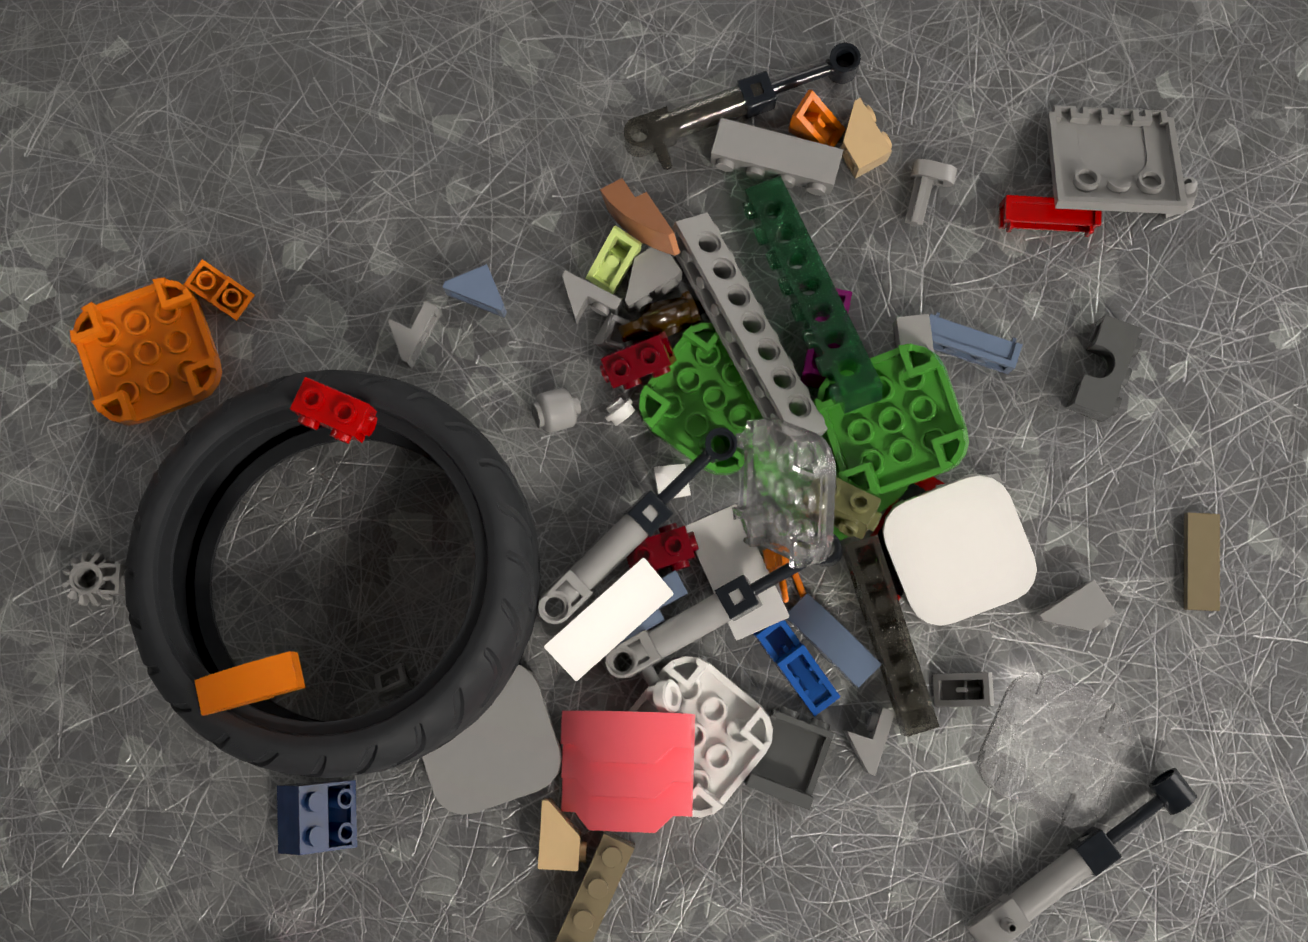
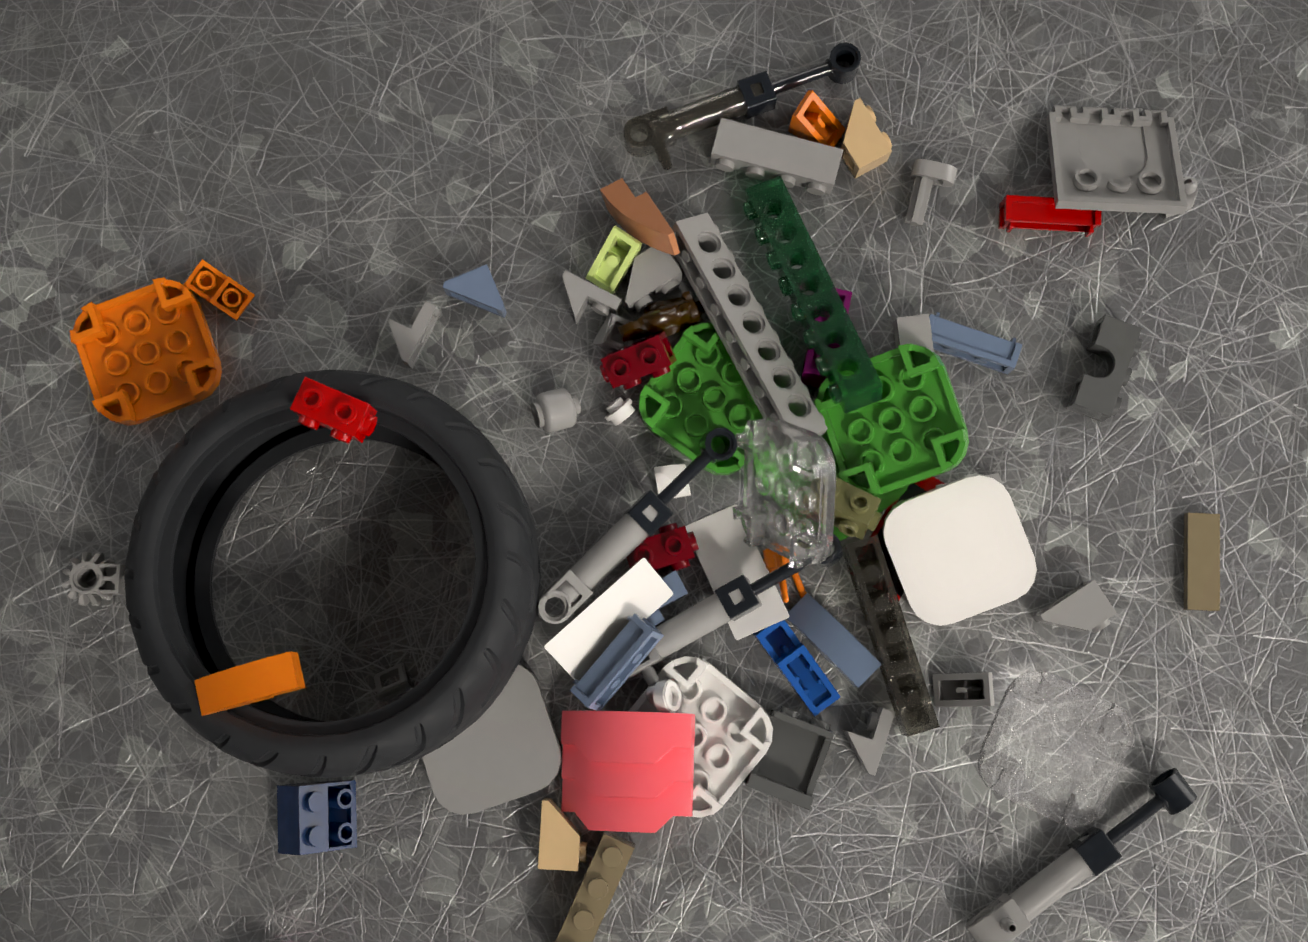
none -> sand blue container [570,614,664,711]

